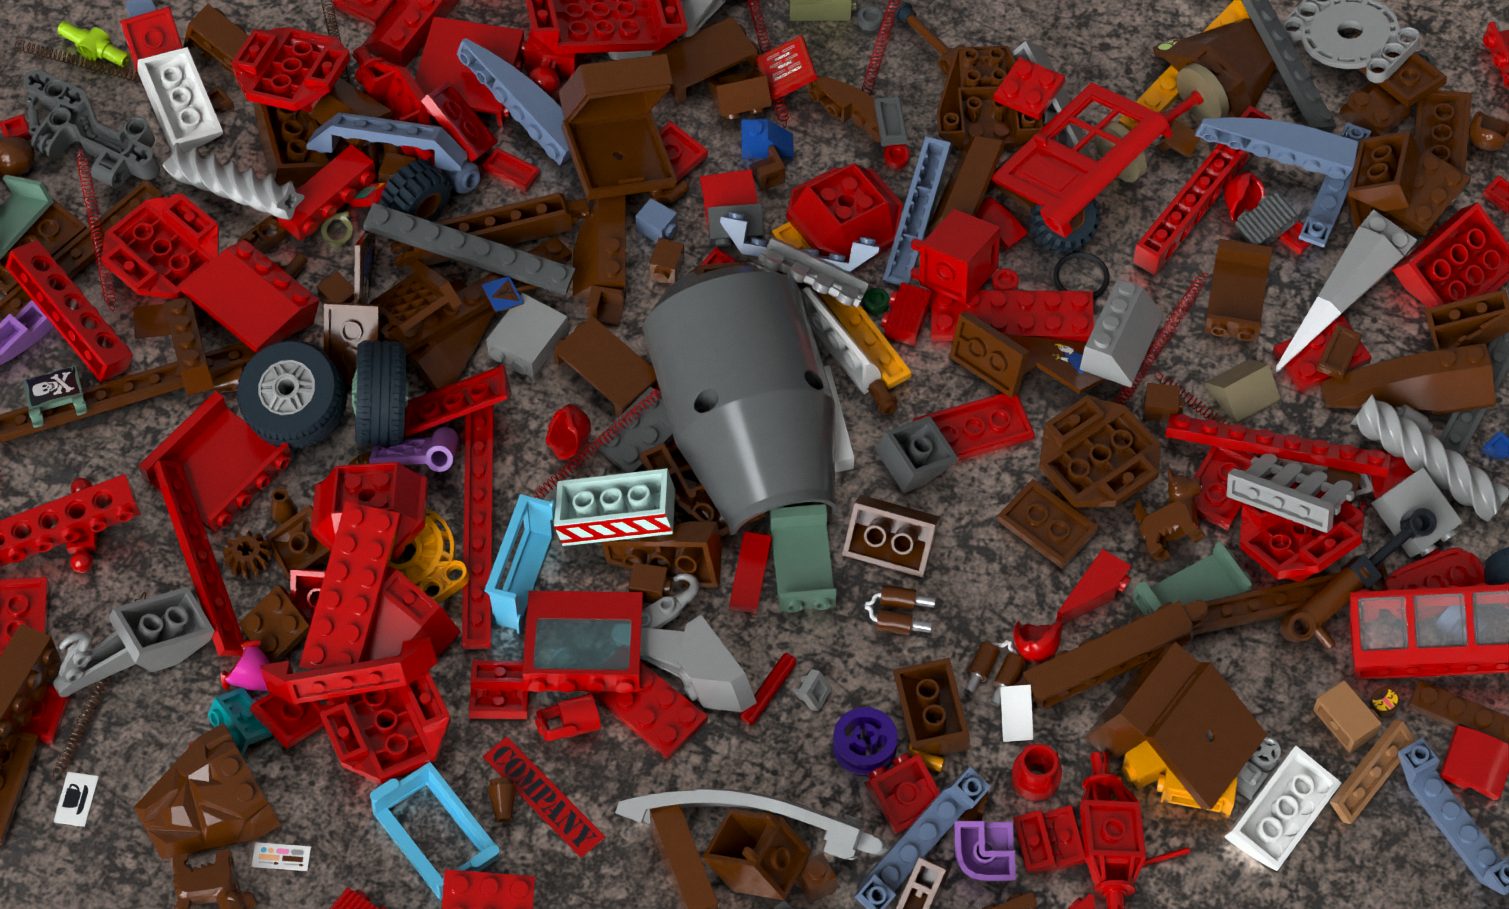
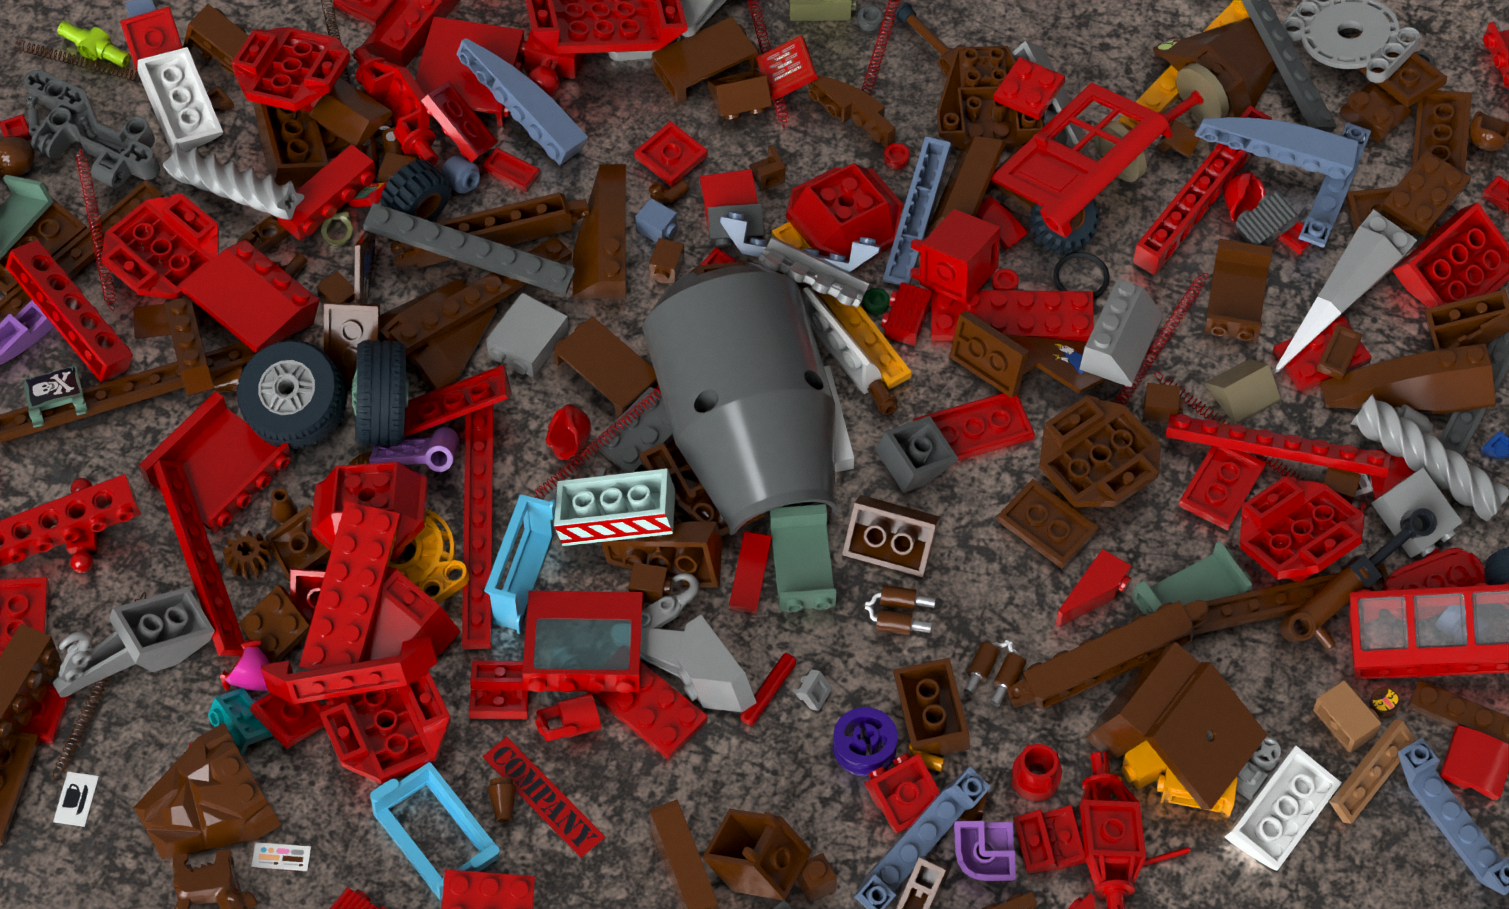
sand blue slope [307,112,467,172] -> none
reddish brown fence [369,260,462,333] -> none
piece [481,276,538,313] -> none
reddish brown container [559,54,677,200] -> none
reddish brown panel [586,285,624,327] -> none
light grey windscreen [615,788,888,860] -> none
blue slope [741,119,794,159] -> none
dark grey tile [874,96,908,146] -> none
white sticker [1000,685,1034,742] -> none
red hair [1013,621,1064,663] -> none
reddish brown animal [1132,468,1206,563] -> none
light grey fence [1227,454,1355,533] -> none
reddish brown slope [1348,130,1421,211] -> none

